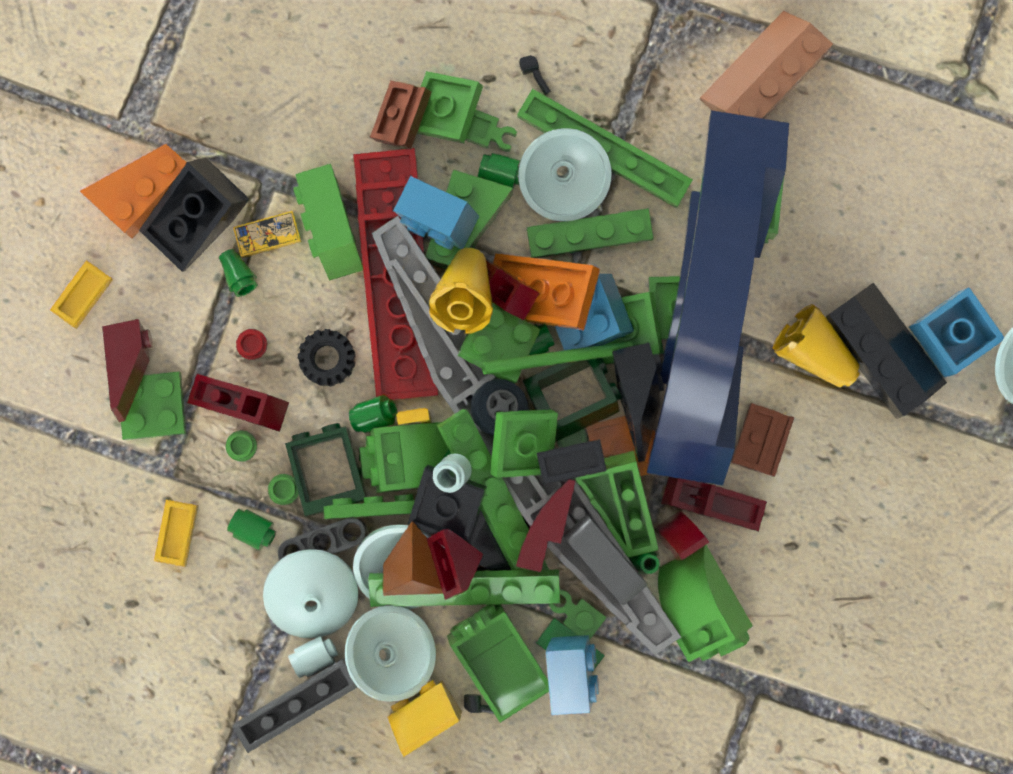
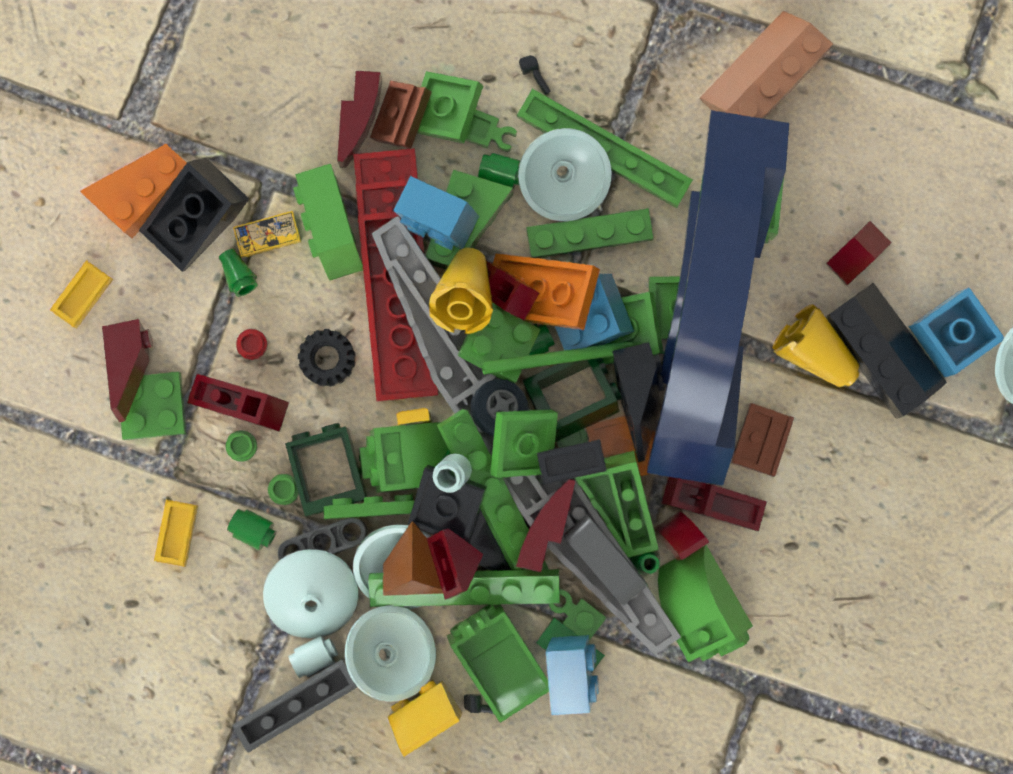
green brick [349,395,398,433] -> none
none -> dark red slope [337,71,383,168]
none -> dark red slope [826,221,892,285]

